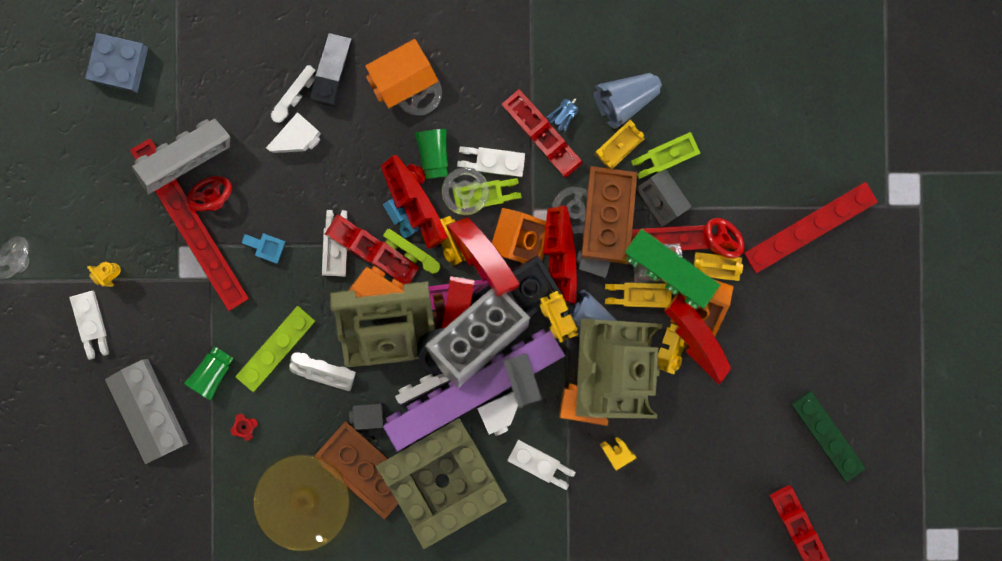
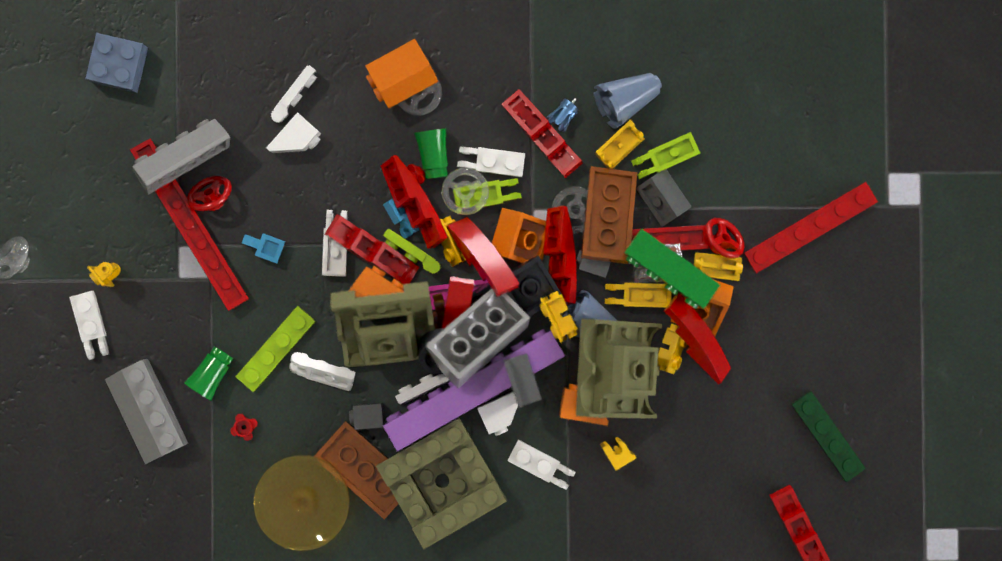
slope [310,33,352,107] -> none

